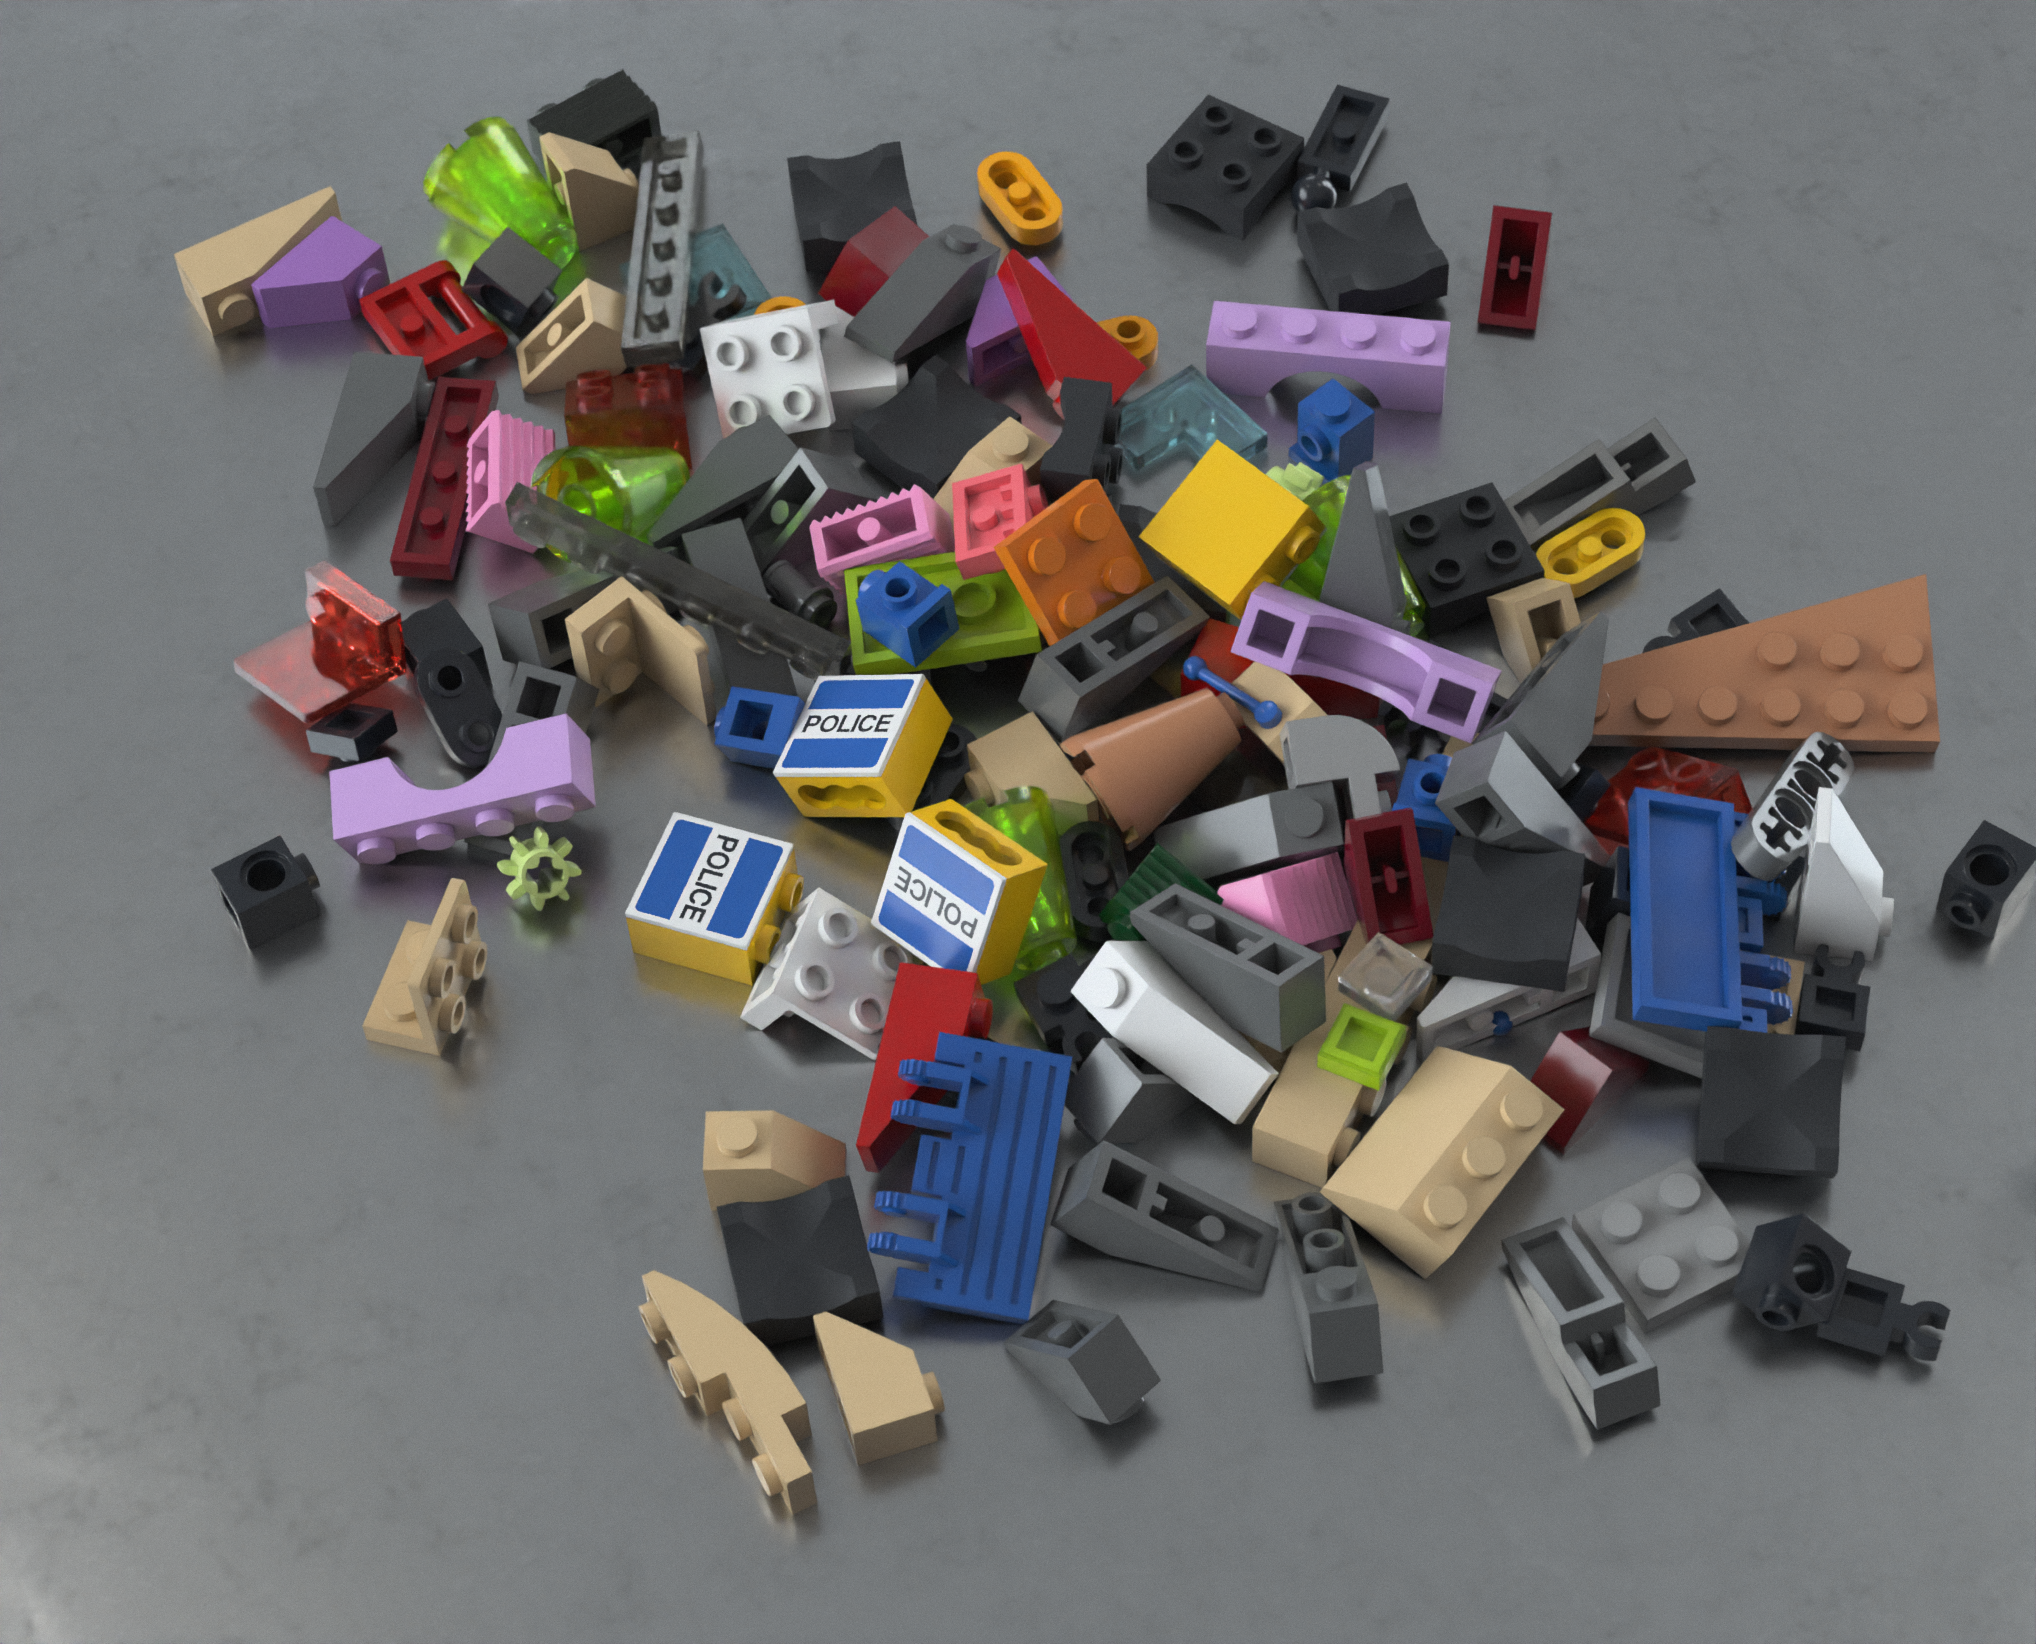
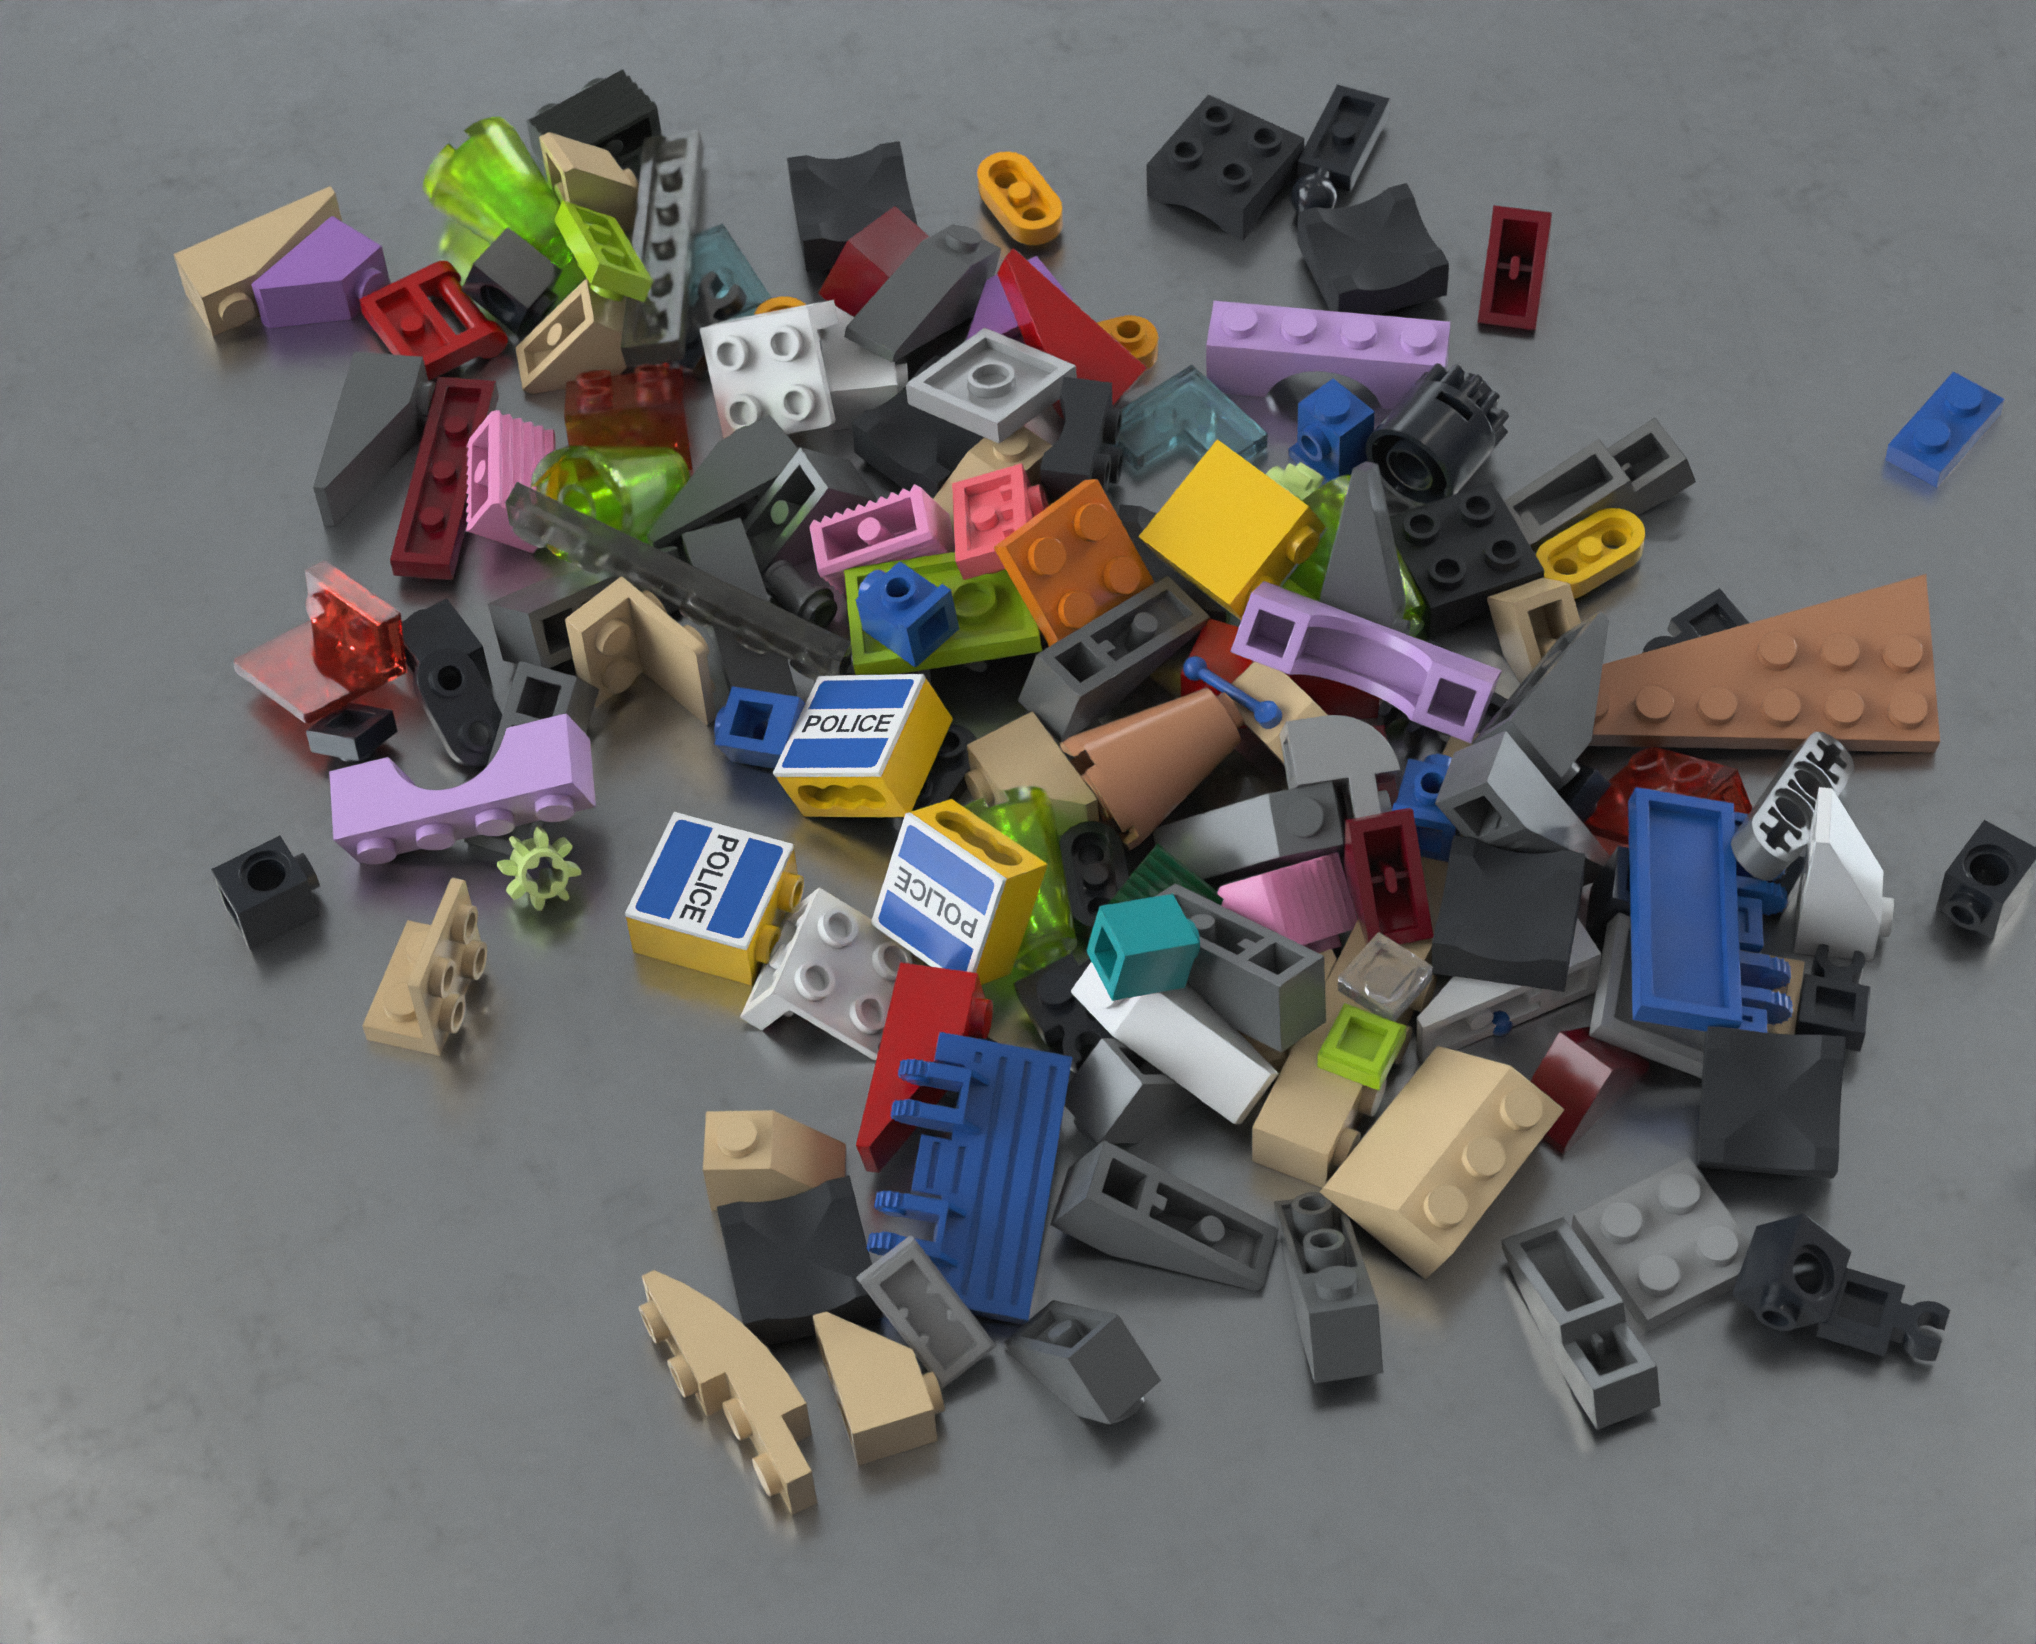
none -> lime plate [554,200,653,302]
none -> light grey plate [856,1235,996,1389]
none -> light grey plate [906,328,1077,443]
none -> teal brick [1086,894,1200,1001]
none -> black gear [1365,363,1510,507]
none -> blue plate [1885,372,2005,488]

